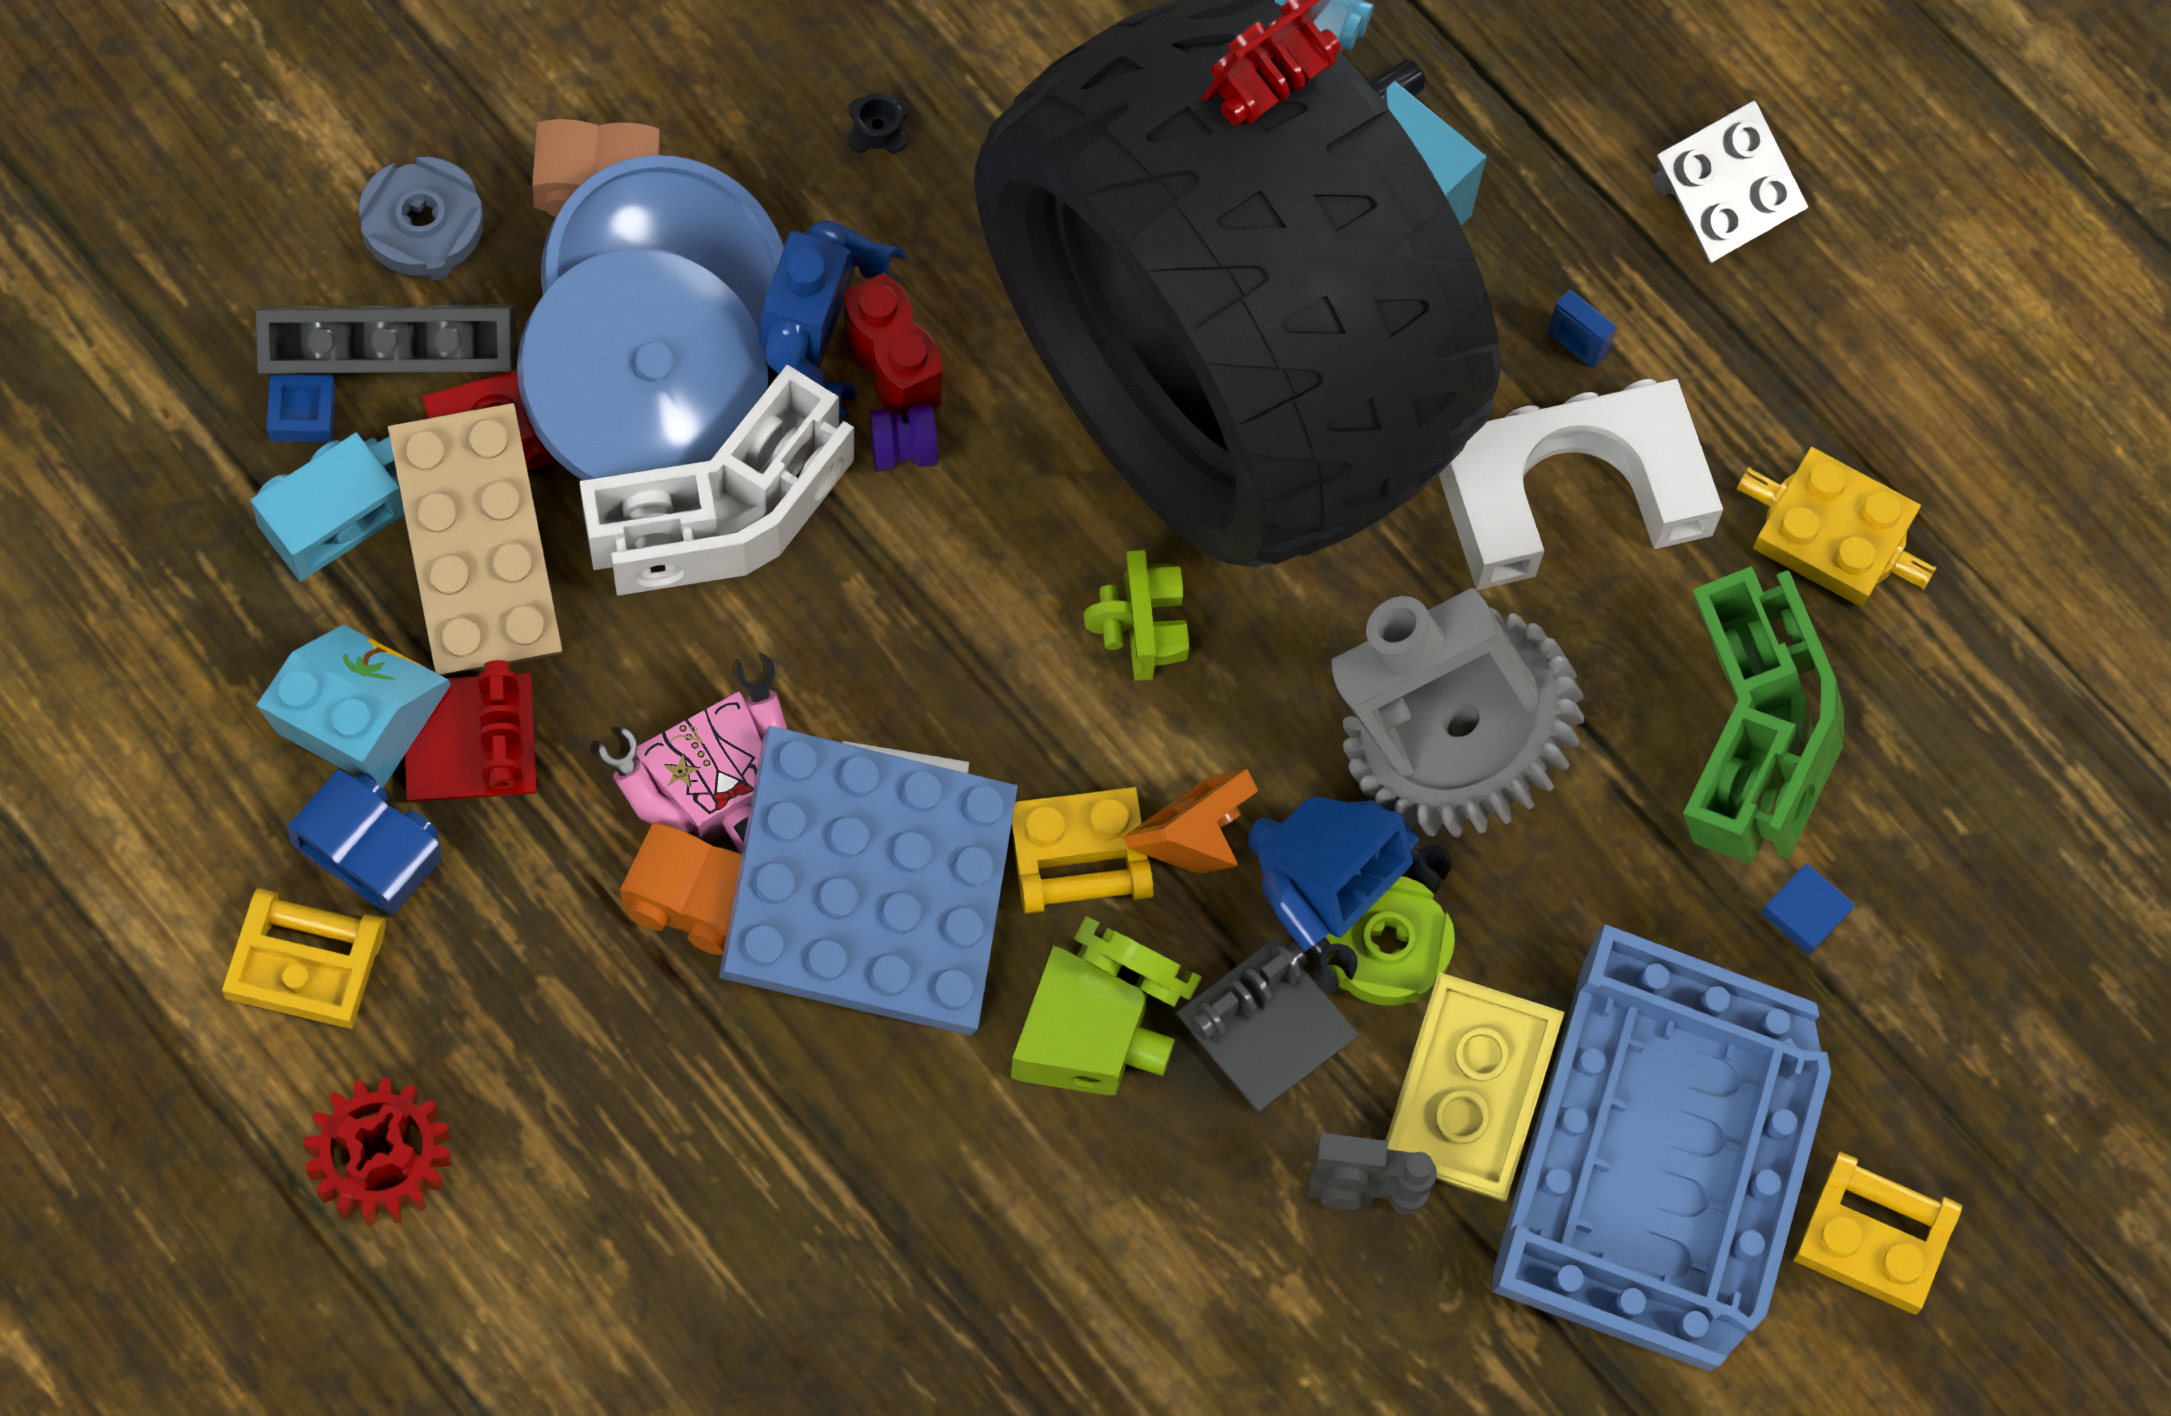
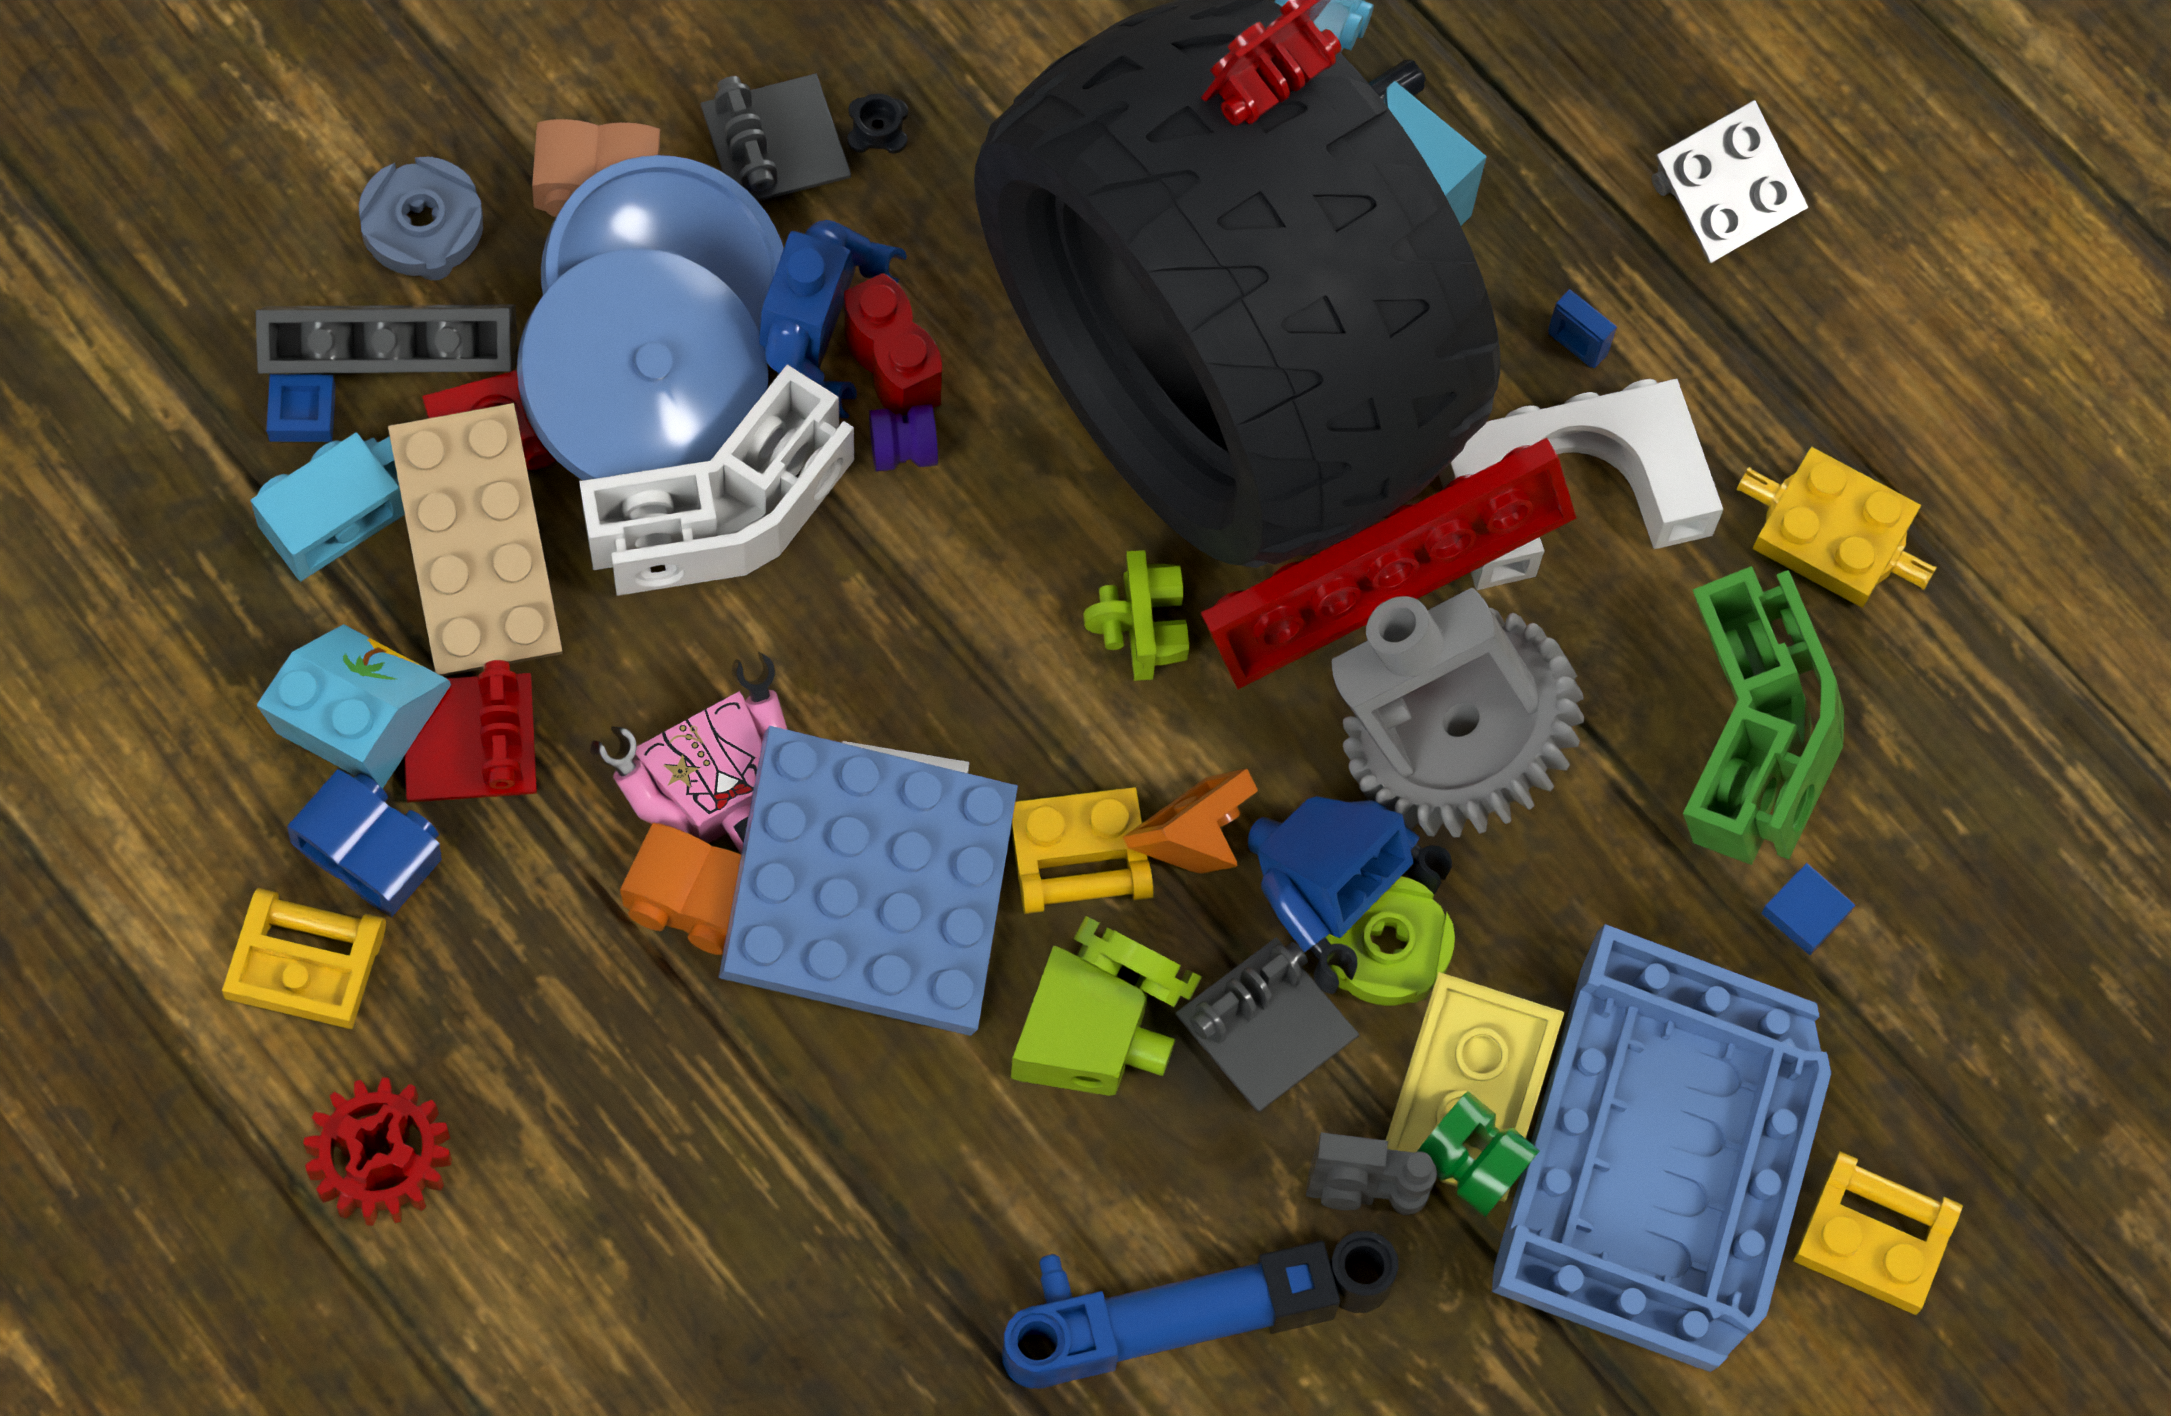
none -> dark grey hinge [700,73,851,202]
none -> blue piece [1002,1231,1399,1389]
none -> red plate [1201,438,1577,690]
none -> green wheel [1417,1091,1540,1217]

